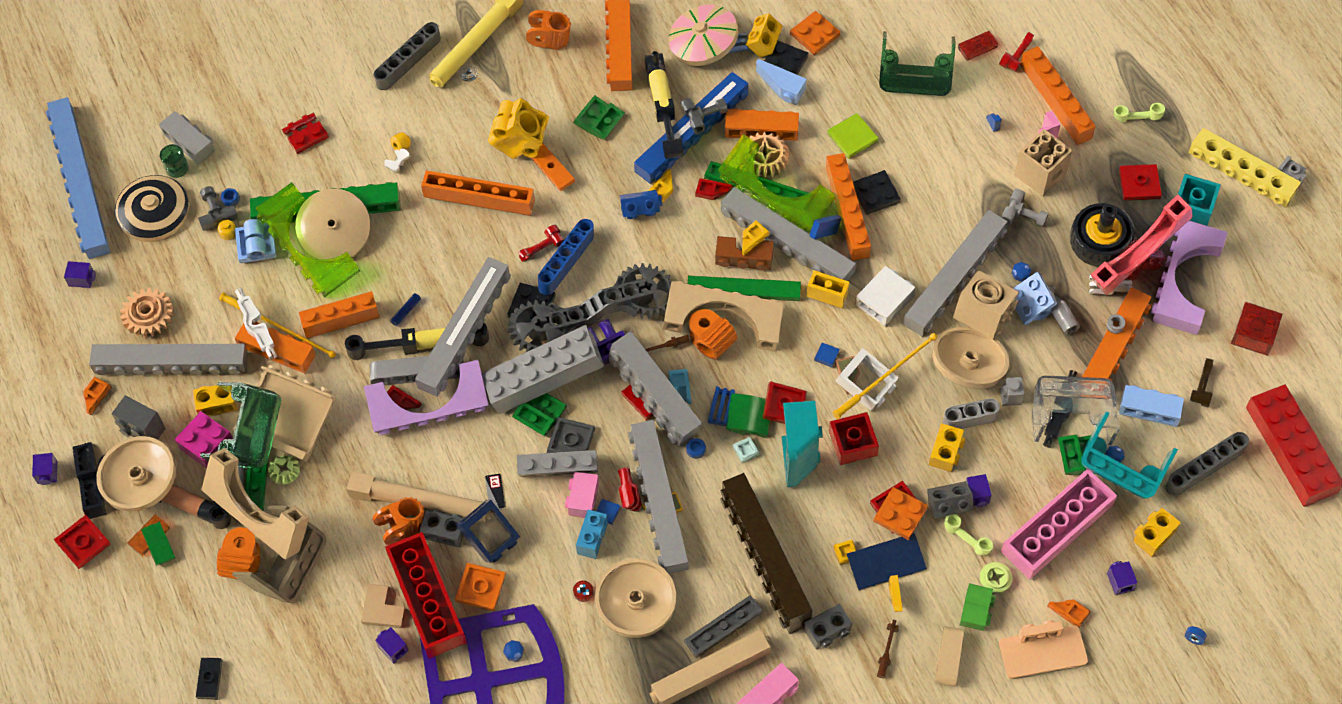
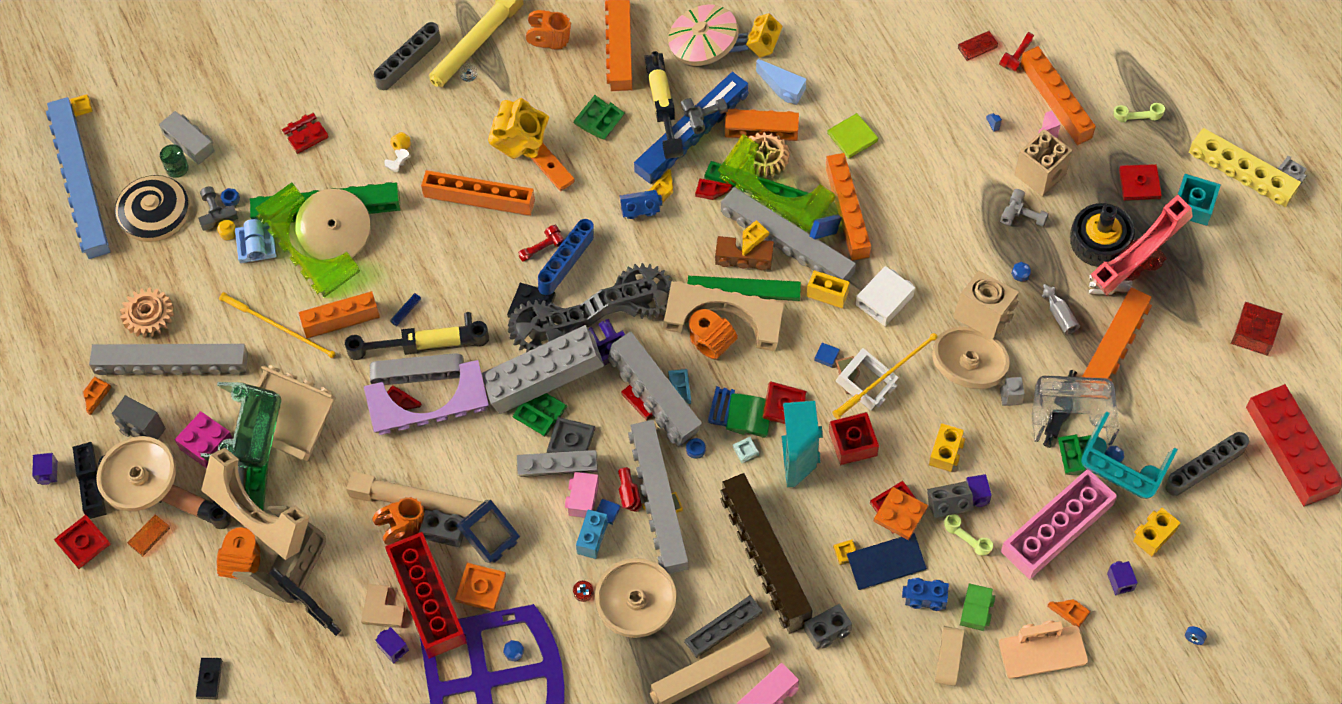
dark purple brick [64,261,96,288] -> none
green tile [141,521,175,566] -> none
yellow brick [193,382,238,417] -> none
white piece [235,288,277,360] -> none
orange brick [235,322,316,374] -> none
yellowish green gear [268,454,300,484] -> none
light grey brick [415,257,511,397] -> none
sticker [485,474,505,509] -> none
reddish brown piece [645,335,690,352] -> none
black plate [764,40,808,75] -> none
orange plate [790,11,840,56] -> none
black plate [853,170,901,215] -> none
reddish brown piece [877,619,899,679] -> none
clear green windscreen [879,31,956,96] -> none
yellow tile [888,575,903,612] -> none
light grey brick [903,210,1008,336] -> none
light grey beam [943,398,1000,429] -> none
yellowish green gear [980,562,1012,594] -> none
light blue plate [1013,272,1057,325] -> none
light grey bush [1106,314,1125,334] -> none
light blue brick [1119,385,1184,427] -> none
lavender arch [1151,221,1228,335] -> none
dark brown brick [1190,358,1214,408] -> none
none -> yellow tile [70,94,93,117]
none -> black piece [269,568,341,636]
none -> blue brick [902,578,949,611]

